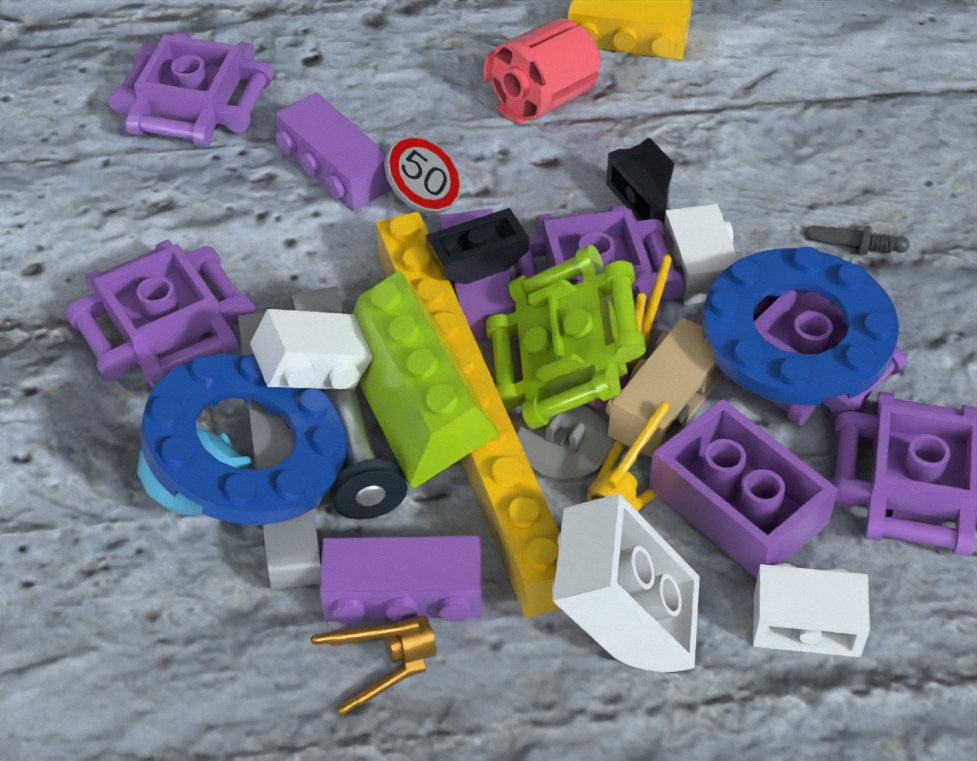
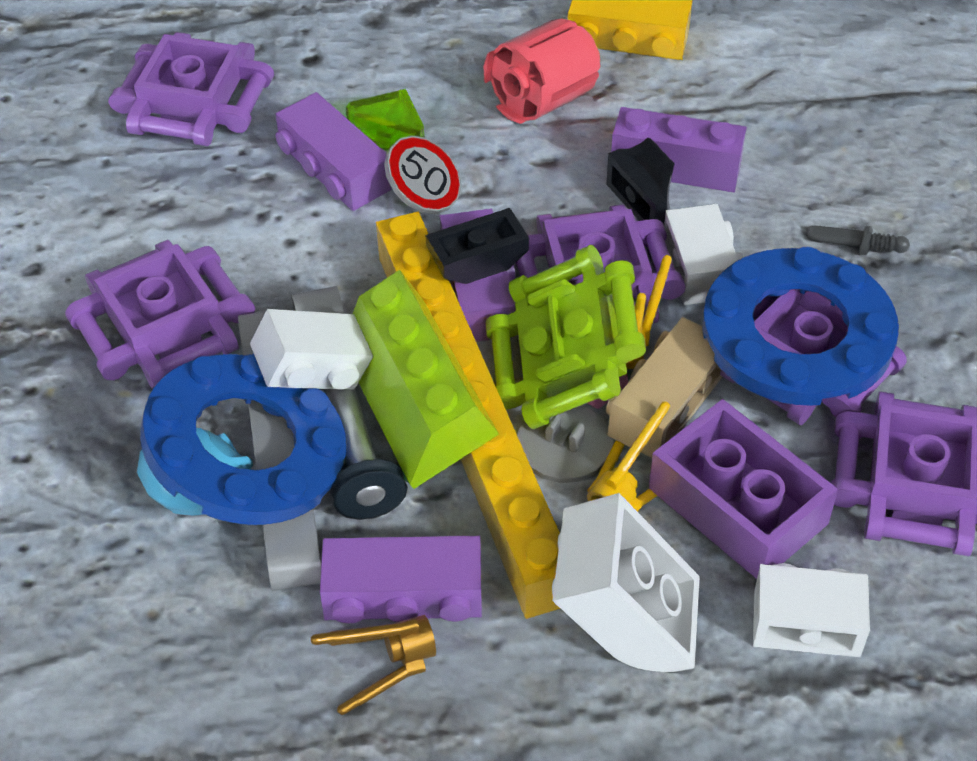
none -> clear neon green slope [346,89,425,151]
none -> medium lavender brick [611,107,747,193]

